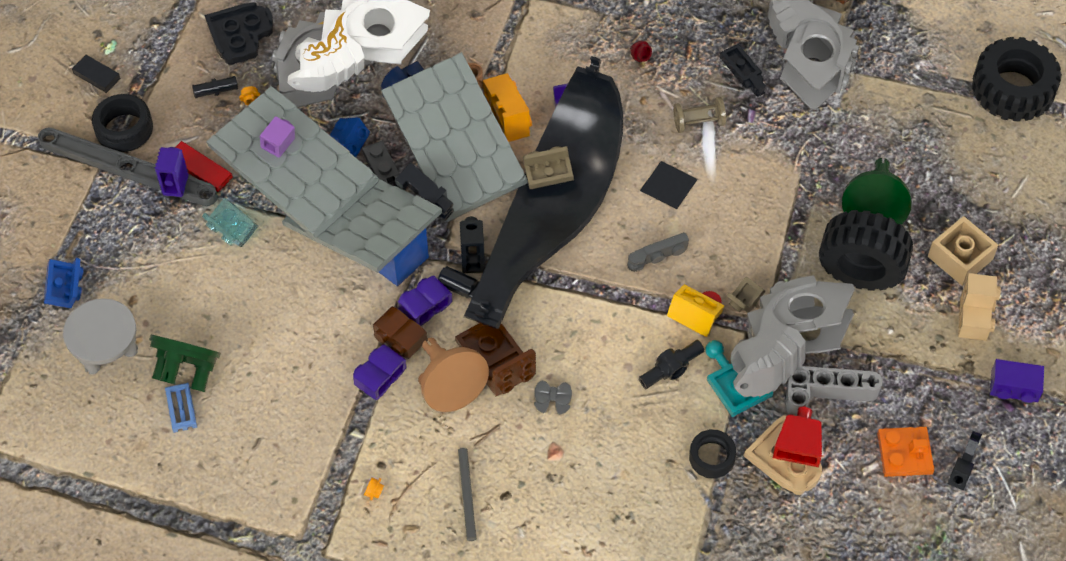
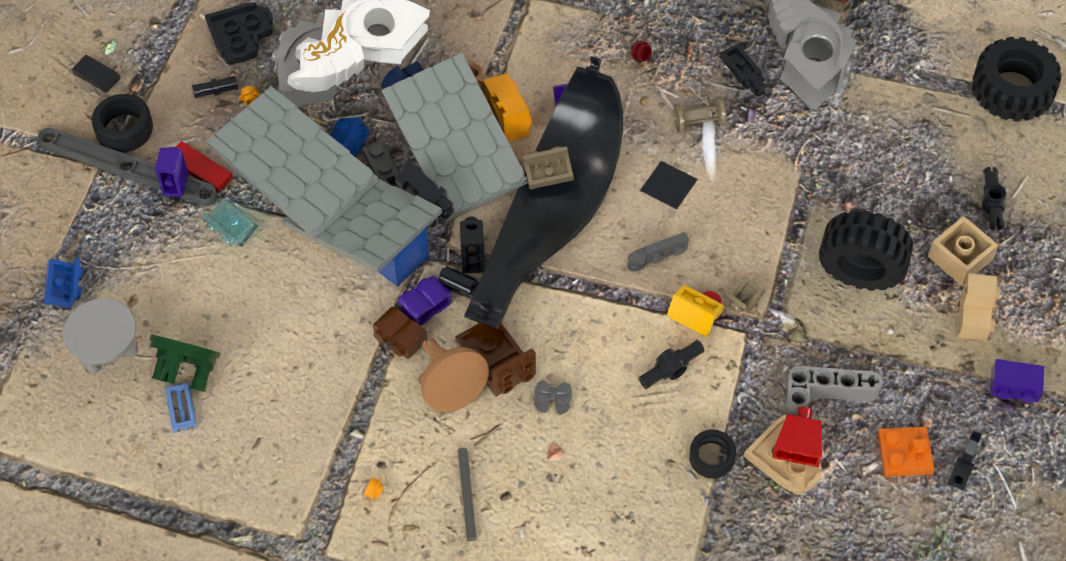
medium lavender brick [260,116,295,158] -> none
dark purple brick [353,344,407,400] -> none
teal plate [705,340,774,417] -> none
light grey animal [730,275,855,397] -> none
dark green piece [842,158,912,225] -> none
none -> black pin [982,167,1006,231]

